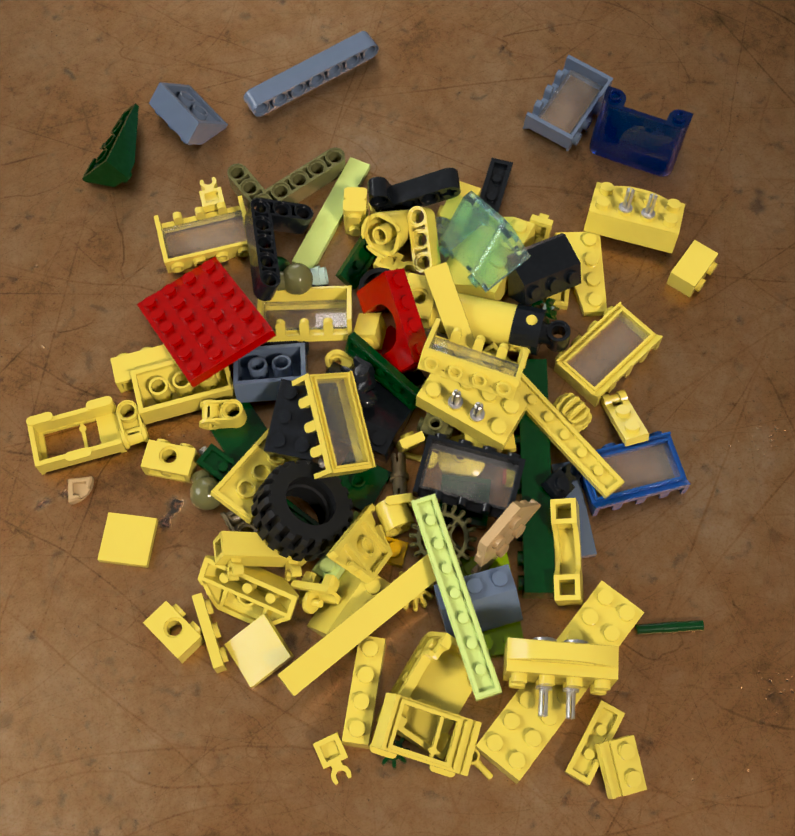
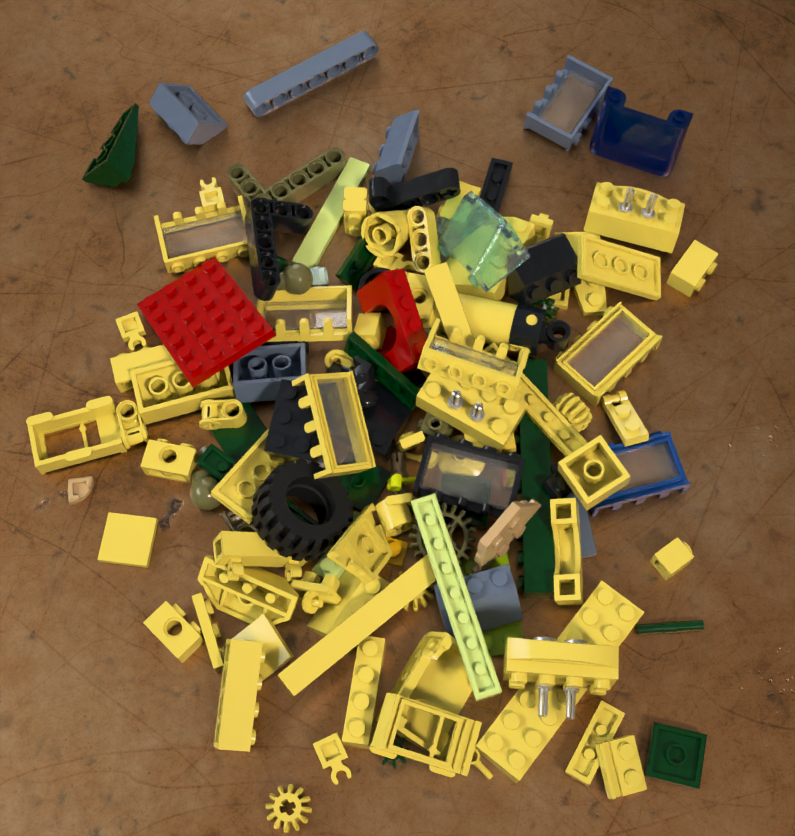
none -> light yellow plate [115,311,148,353]
none -> light yellow brick [213,639,265,752]
none -> light yellow gear [265,784,312,833]
none -> sand blue slope [373,110,419,185]
none -> neon yellow hand [387,474,416,492]
none -> light yellow brick [558,435,630,511]
none -> light yellow tile [577,234,661,301]
none -> dark green plate [644,722,707,790]
none -> light yellow brick [650,537,694,581]

